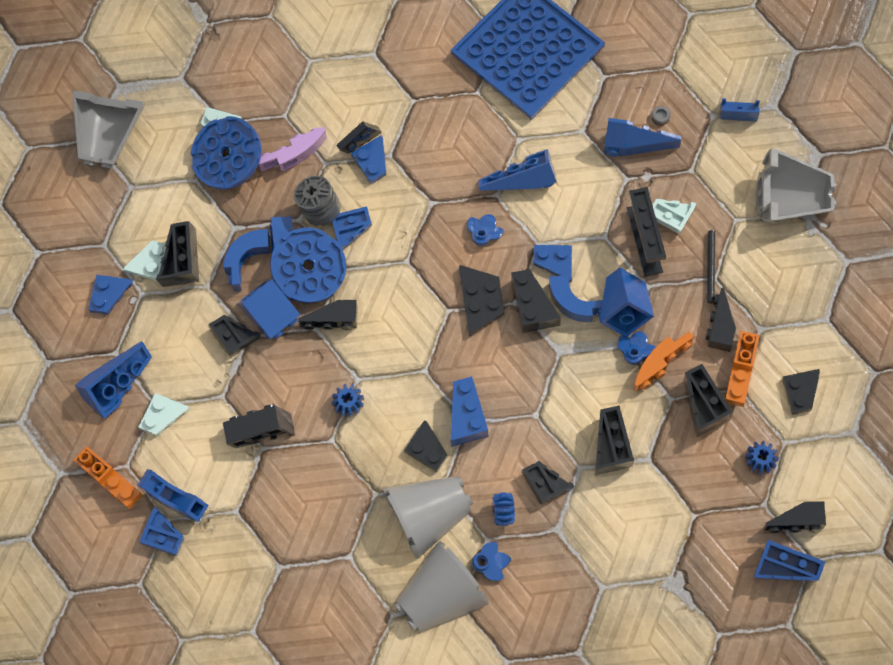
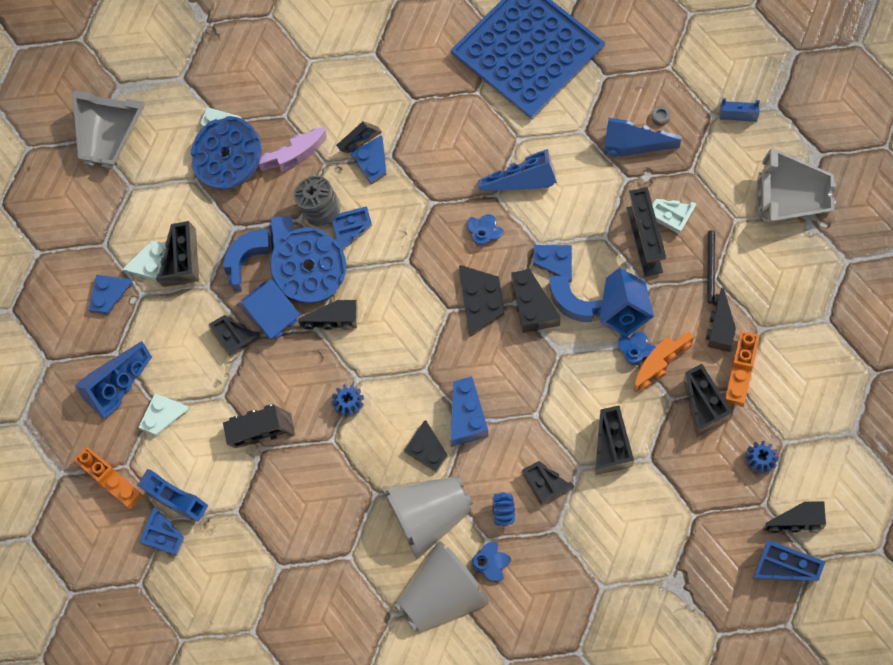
black wing [782,369,820,415] -> none

